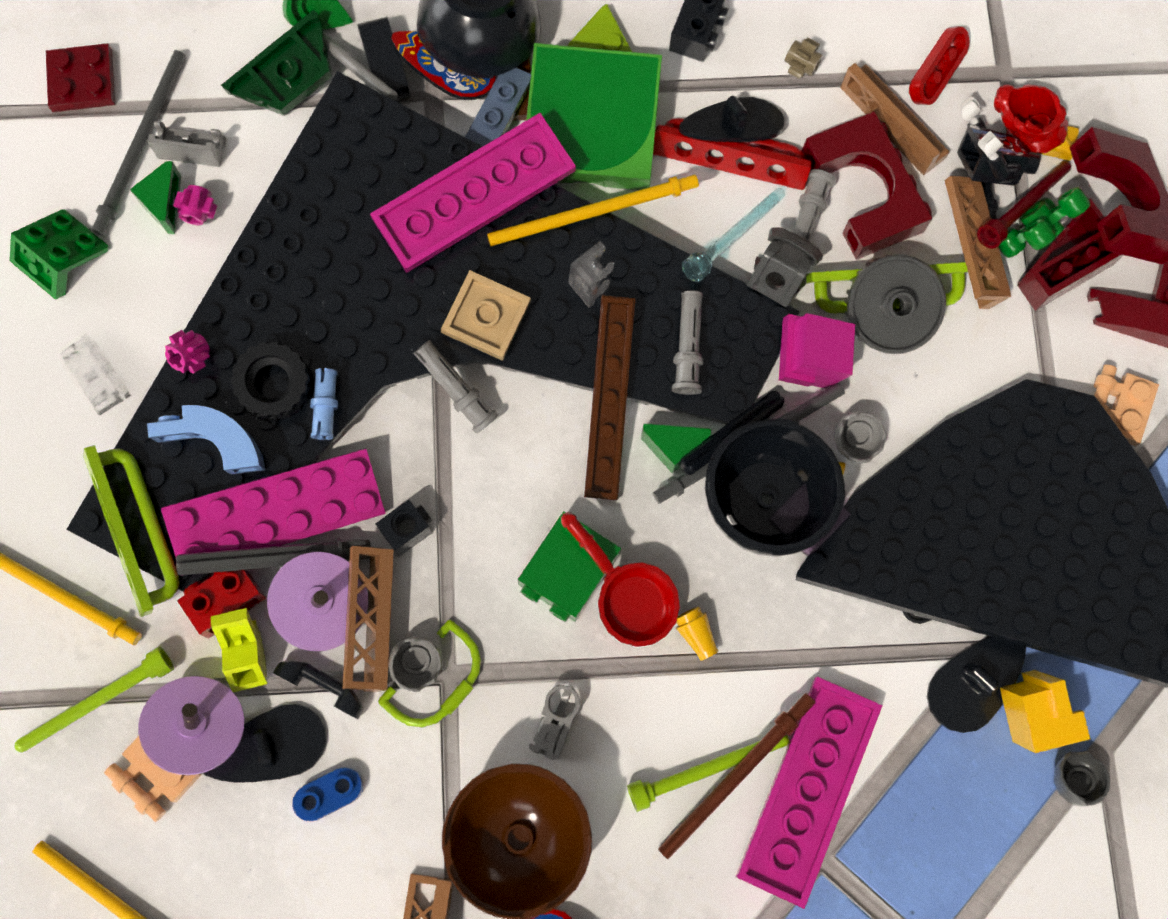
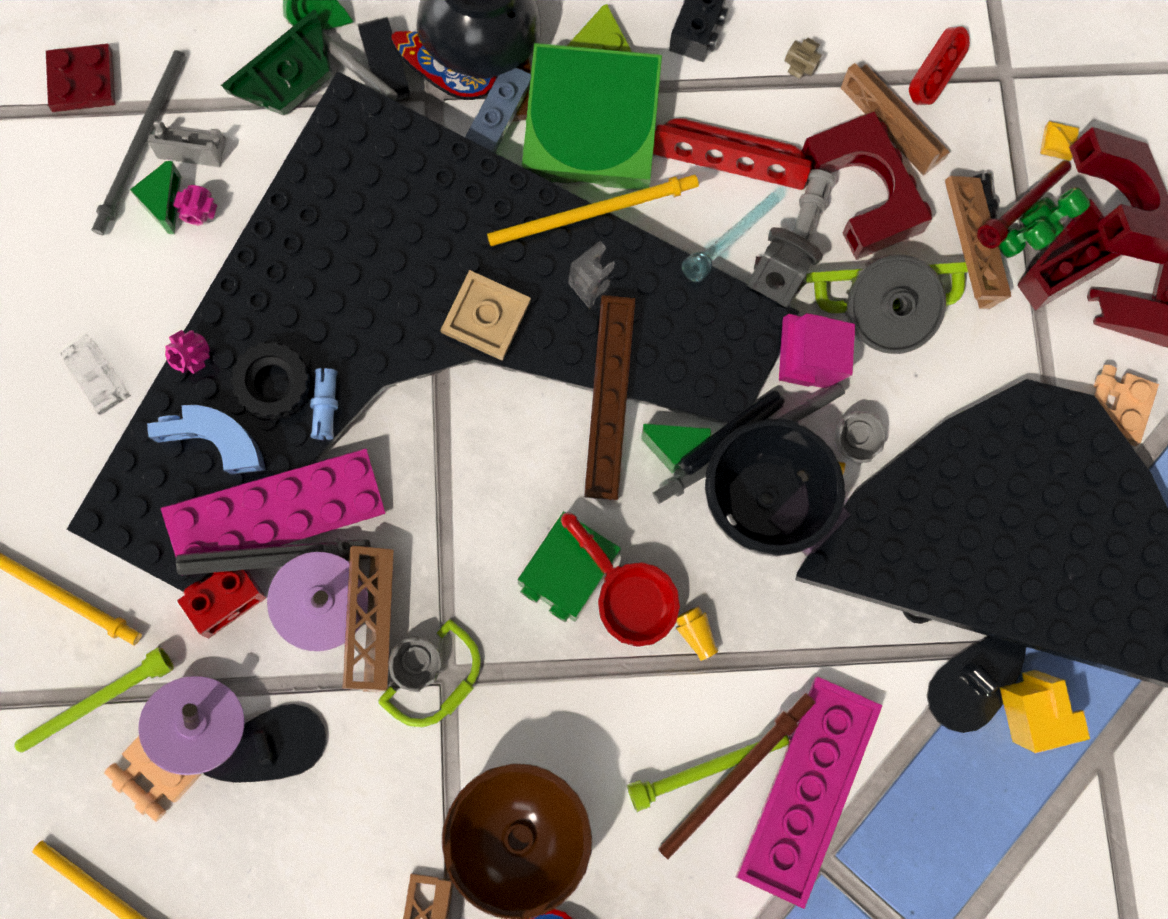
green bracket [9,209,108,300] -> none
lime piece [83,445,179,617] -> none
neon yellow brick [211,608,268,692] -> none
black bar [273,661,364,719] -> none
blue plate [292,768,363,821] -> none
dark pink plate [370,113,576,273] -> none
black brick [375,500,432,557] -> none
light grey pin [413,340,498,433] -> none
light grey piece [529,685,581,760] -> none
light grey pin [672,291,704,395] -> none
black shield [679,96,785,142] -> none
black torso [957,96,1040,186] -> none
red piece [993,84,1068,153] -> none
dark grey hair [1054,751,1110,807] -> none

